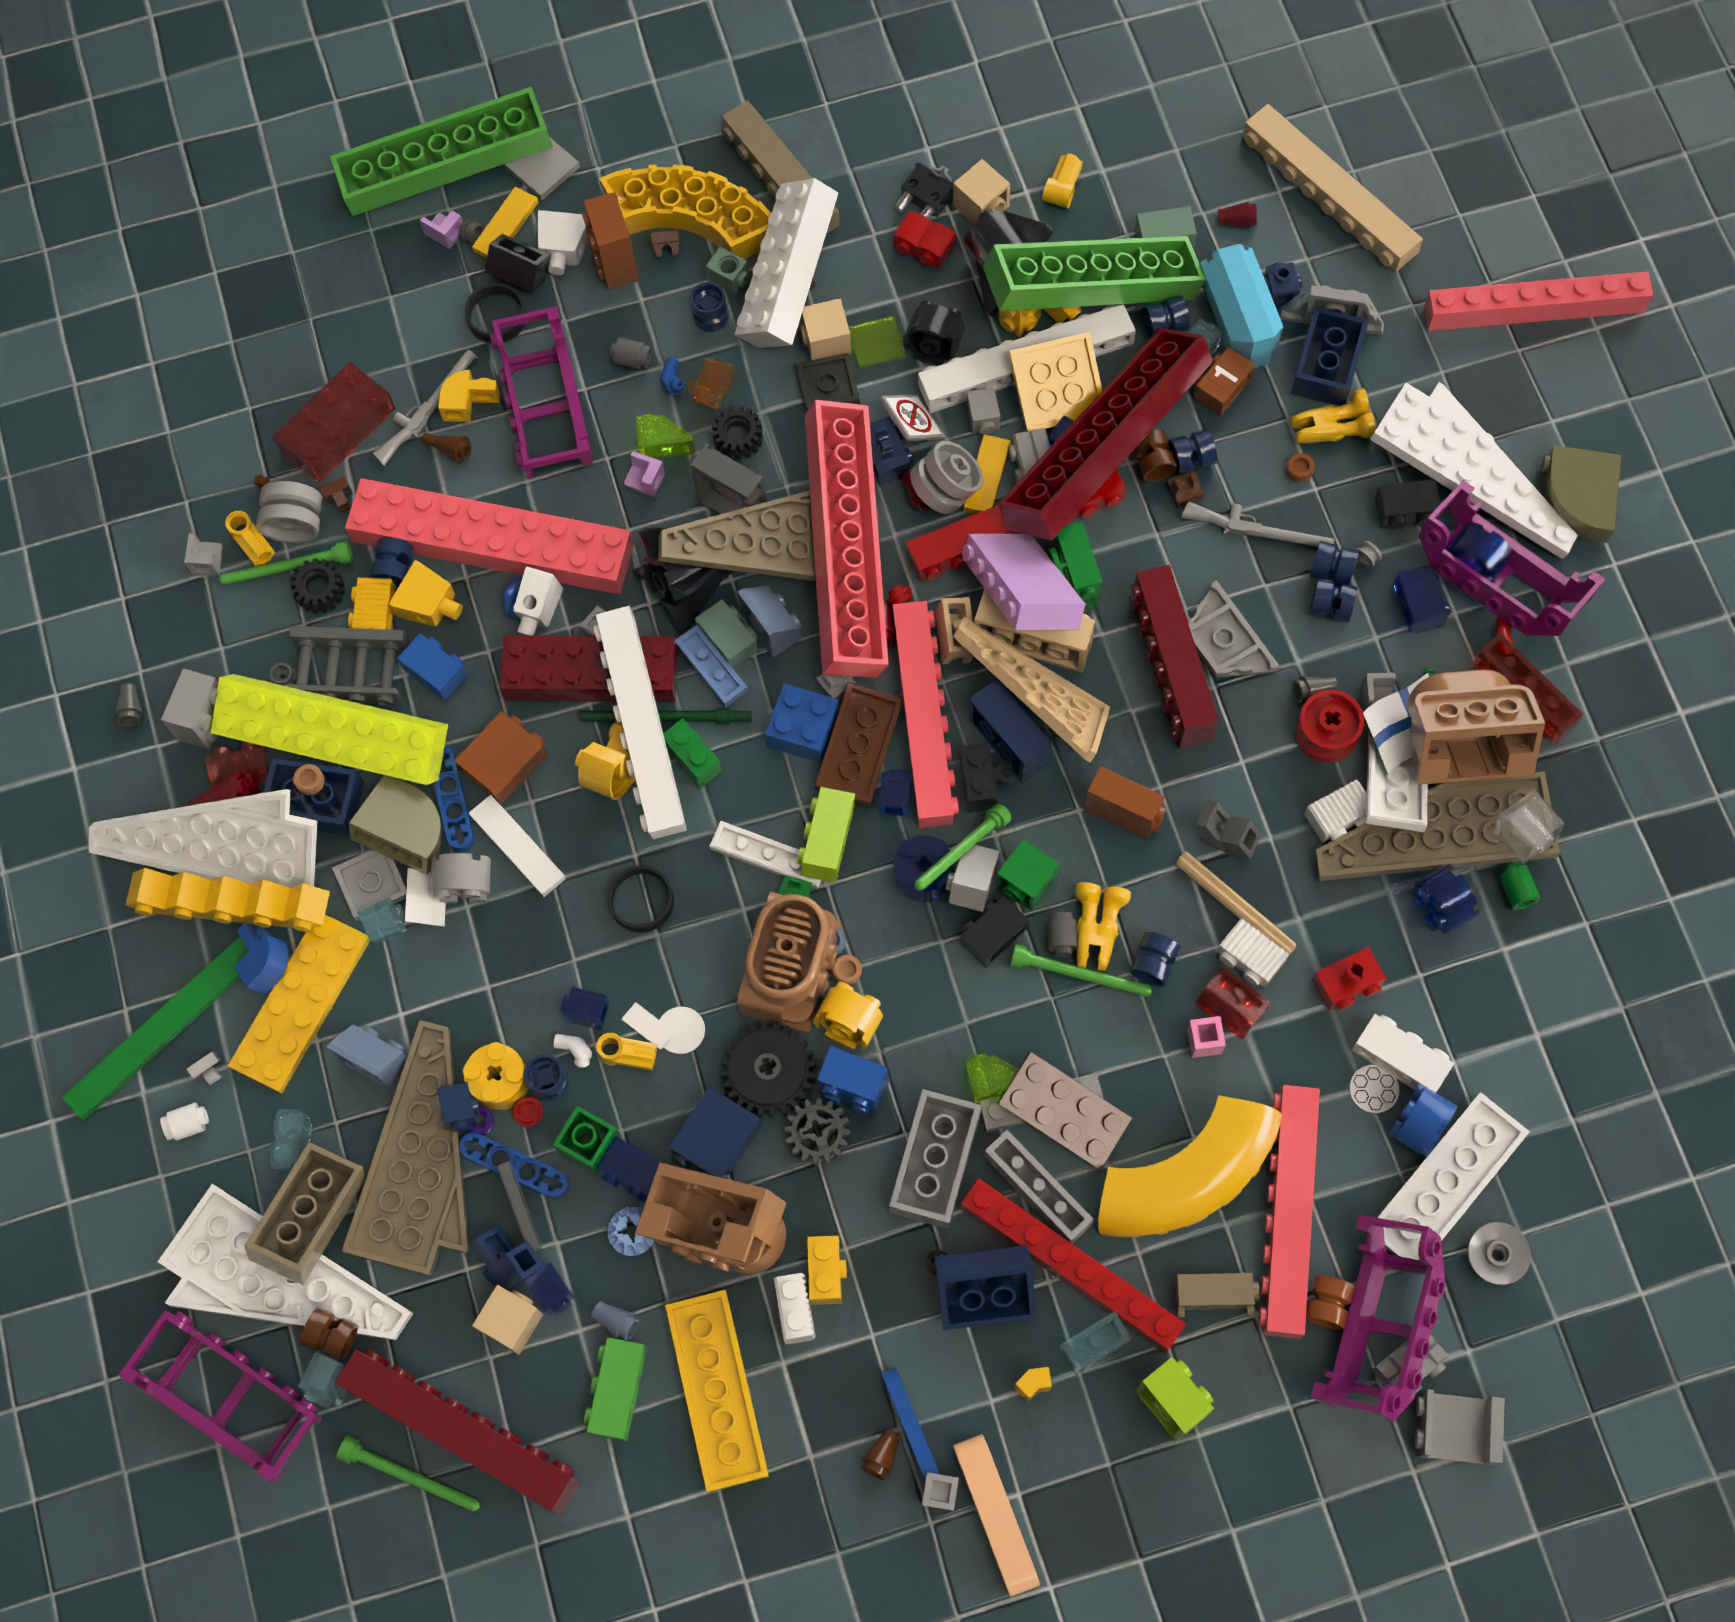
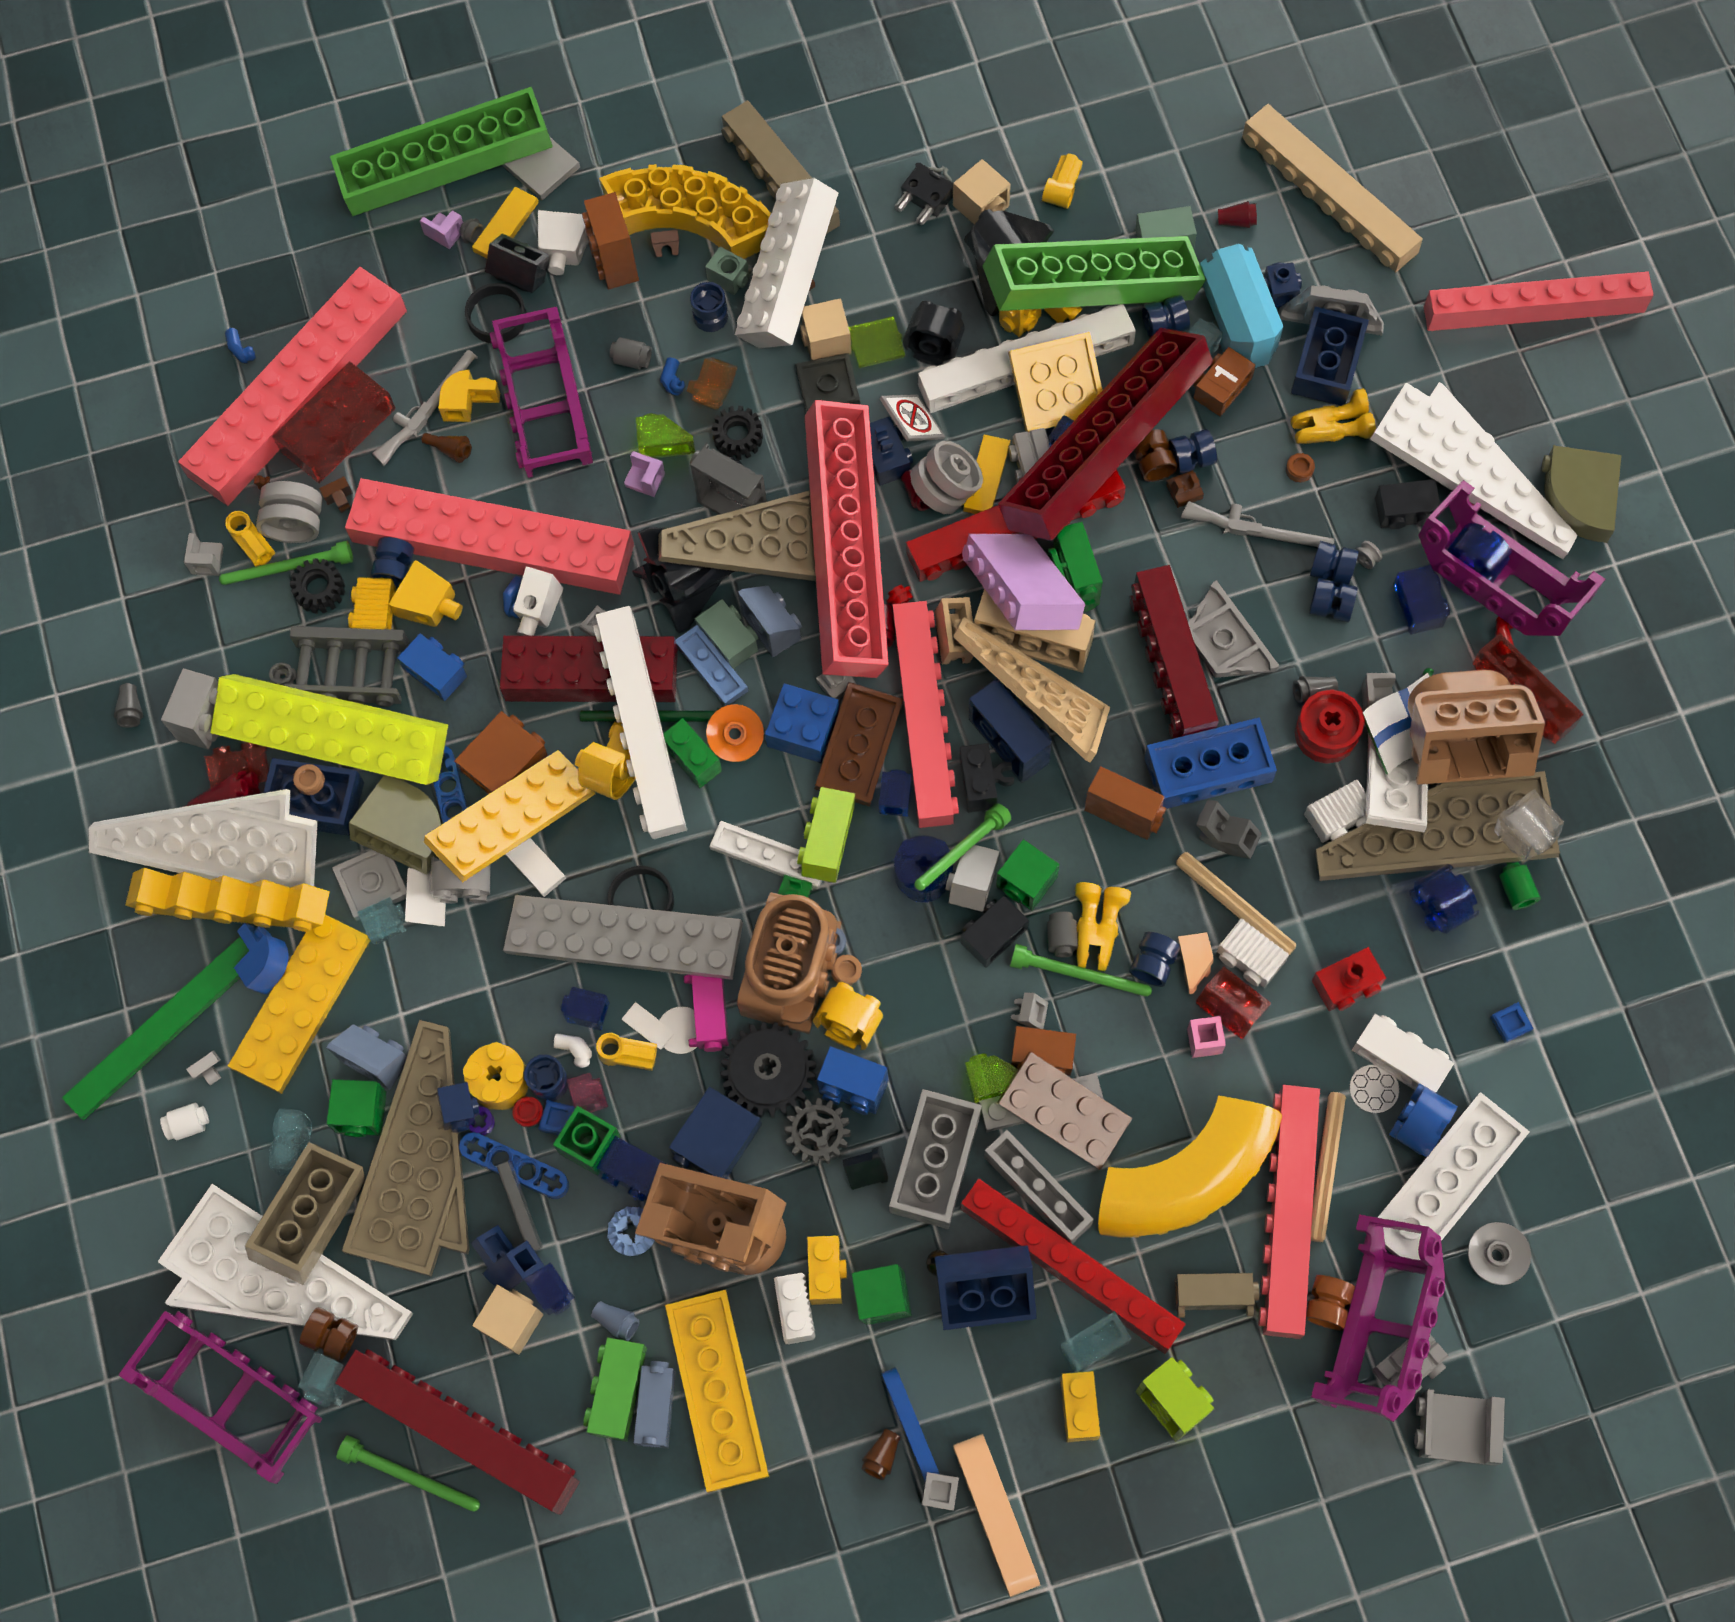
red brick [893,211,956,268] -> none
light grey brick [967,388,1000,434] -> none
yellow piece [1014,1367,1052,1402] -> none
none -> coral brick [178,267,407,506]
none -> blue arm [225,328,256,364]
none -> green head [327,1079,387,1137]
none -> yellow plate [424,750,595,882]
none -> light grey plate [503,895,743,980]
none -> blue tile [538,1100,576,1136]
none -> clear pink brick [567,1073,608,1113]
none -> sand blue brick [634,1361,676,1448]
none -> dark pink brick [684,975,729,1052]
none -> orange dish [706,704,764,762]
none -> black tile [843,1146,888,1190]
none -> green head [852,1264,912,1325]
none -> light grey tile [1011,992,1049,1029]
none -> dark orange brick [1011,1026,1076,1076]
none -> yellow brick [1060,1371,1100,1442]
none -> blue brick [1144,717,1277,809]
none -> light nougat slope [1178,932,1213,994]
none -> tan axle [1311,1092,1346,1242]
none -> blue tile [1490,1002,1534,1043]

